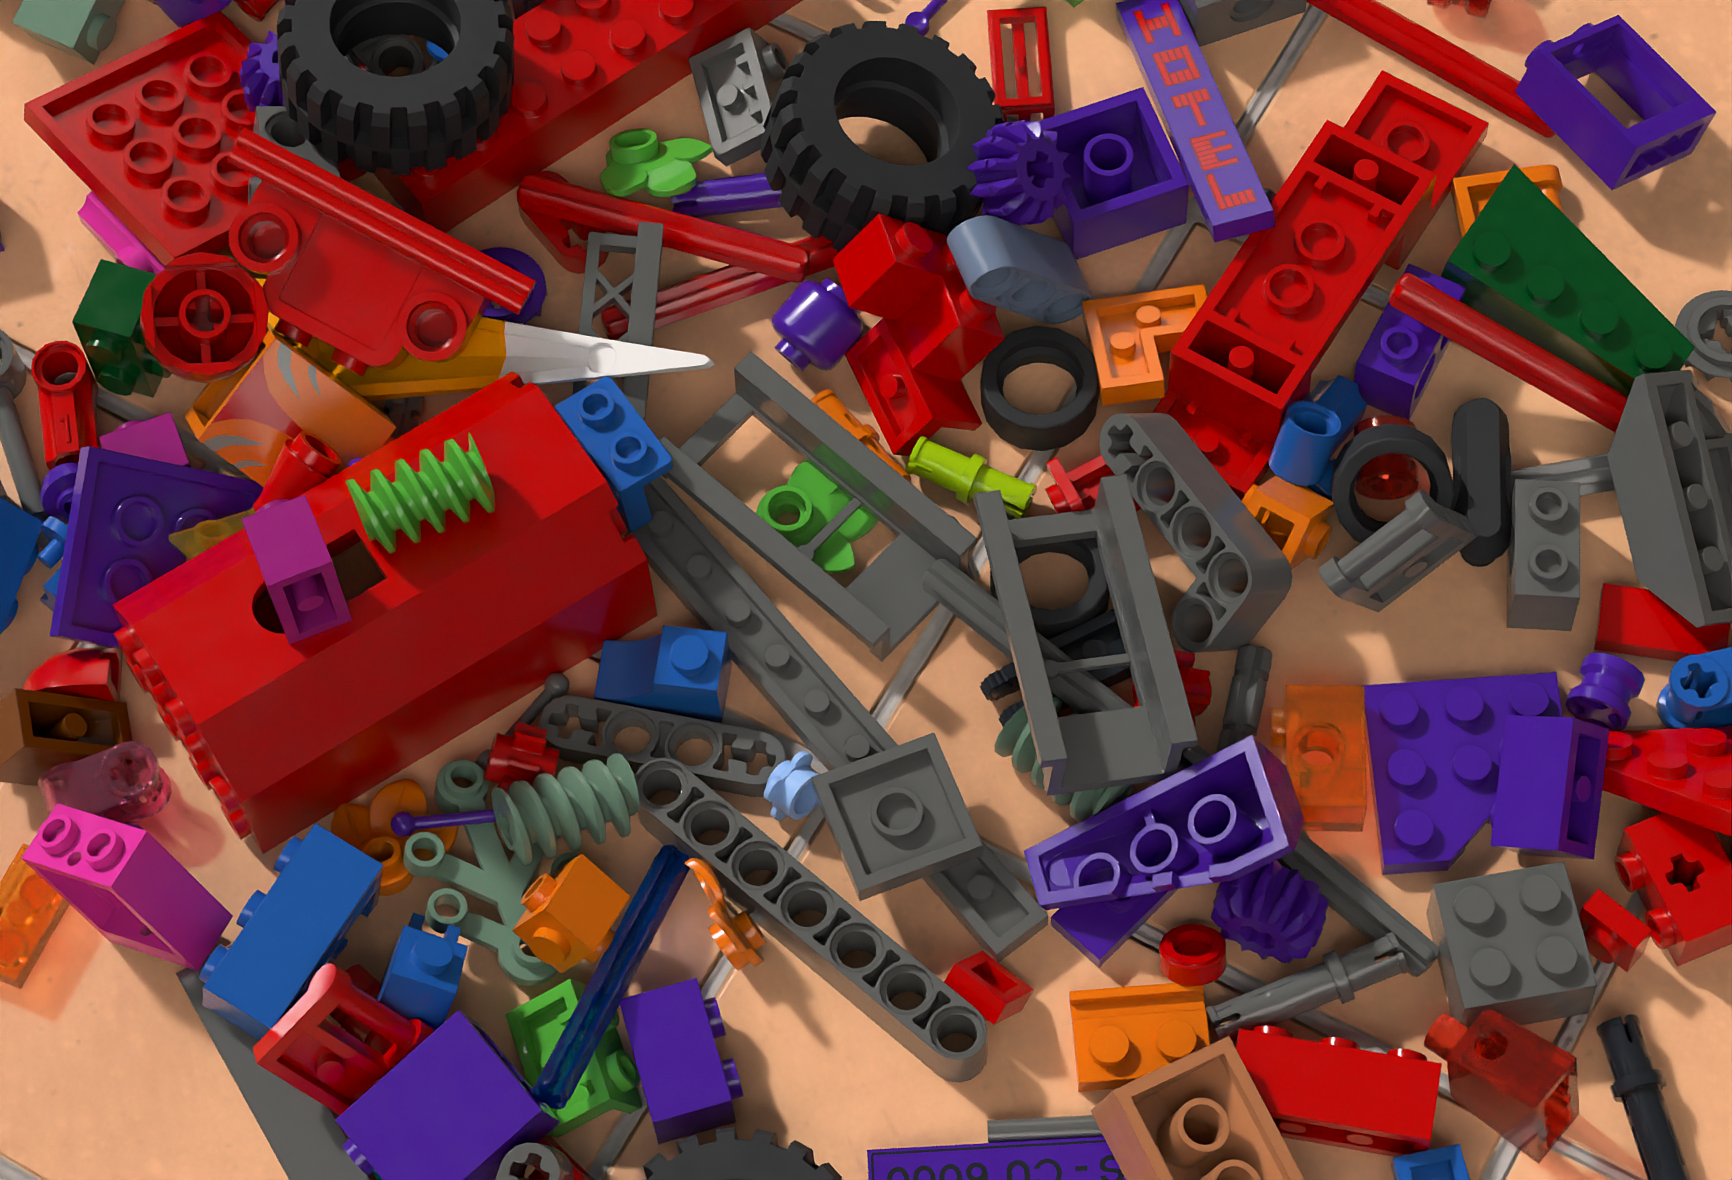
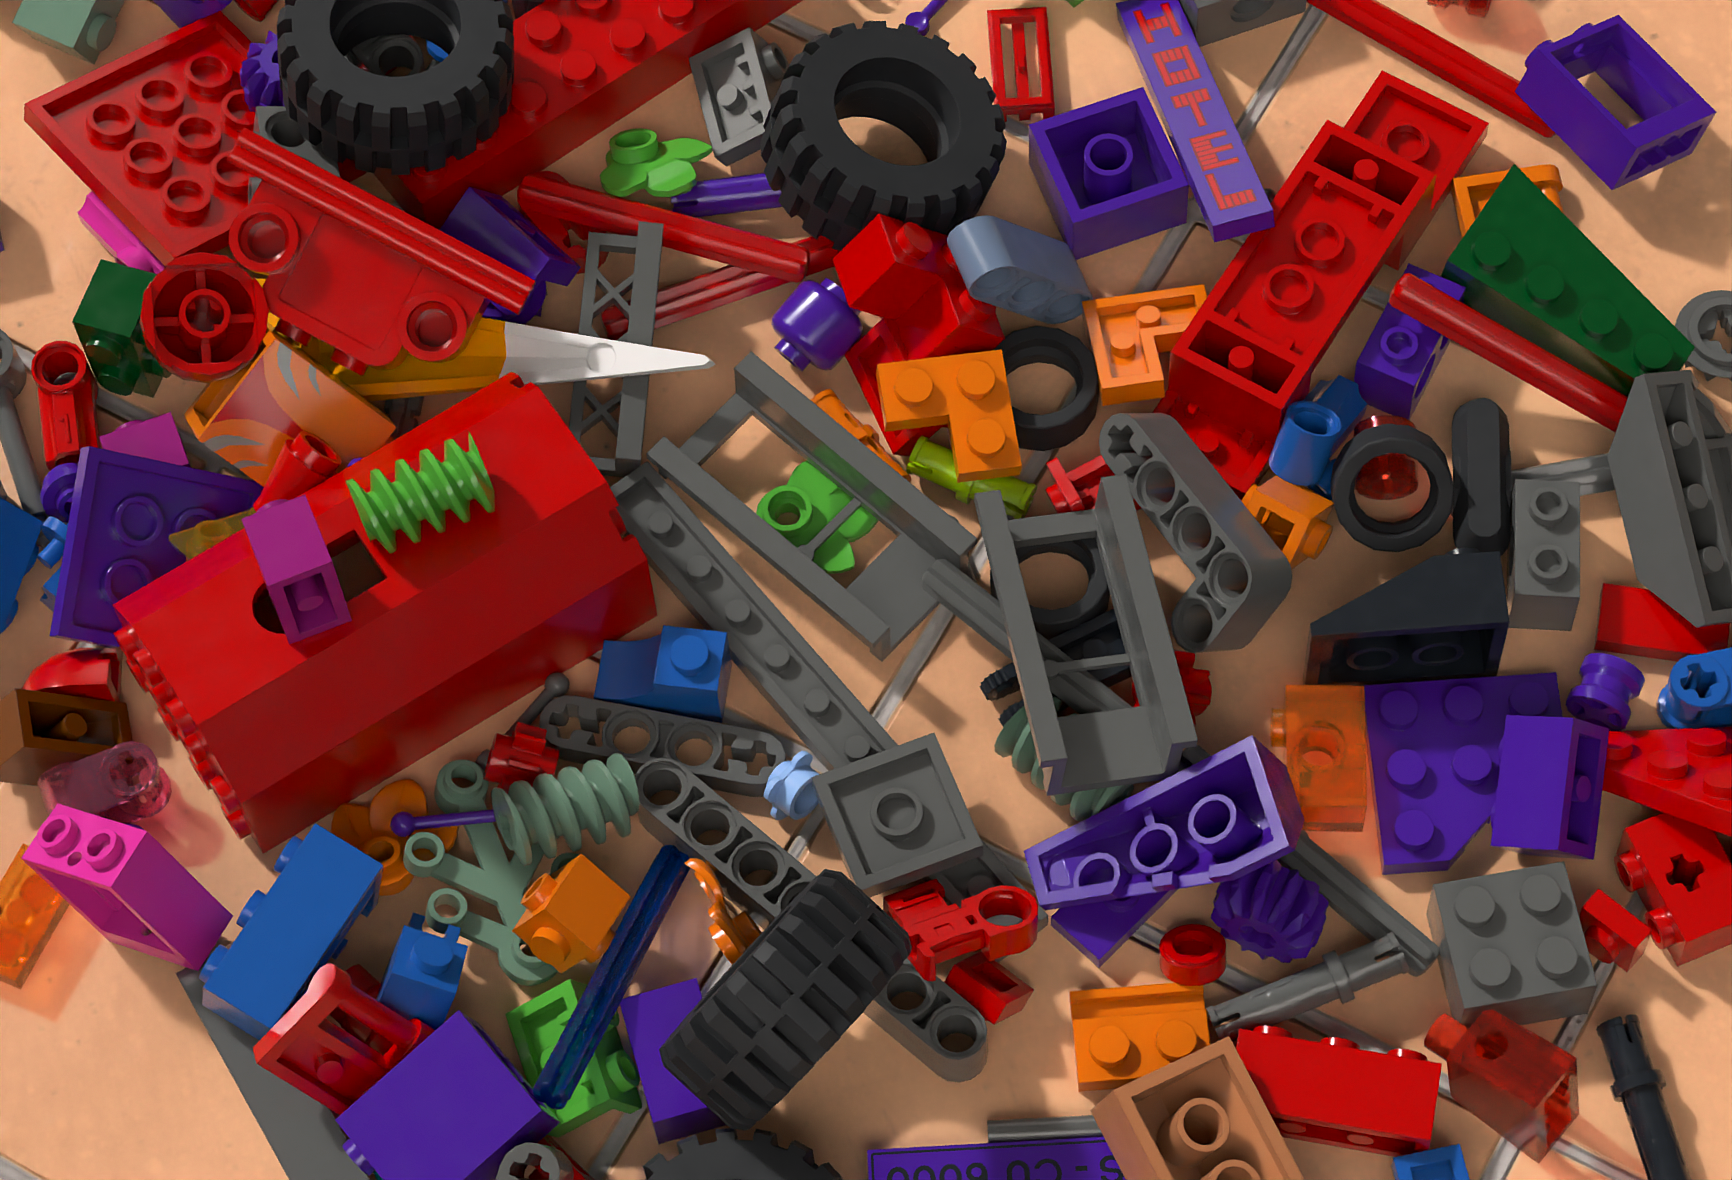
blue bracket [554,376,673,533] -> none
dark purple gear [966,120,1073,226] -> none
dark grey axle [1217,644,1272,752] -> none
dark grey plate [1318,490,1478,612] -> none
none -> dark purple panel [439,186,581,317]
none -> black tyre [659,869,912,1131]
none -> orange plate [876,349,1022,483]
none -> red piece [883,879,1038,981]
none -> black slope [1303,547,1510,691]

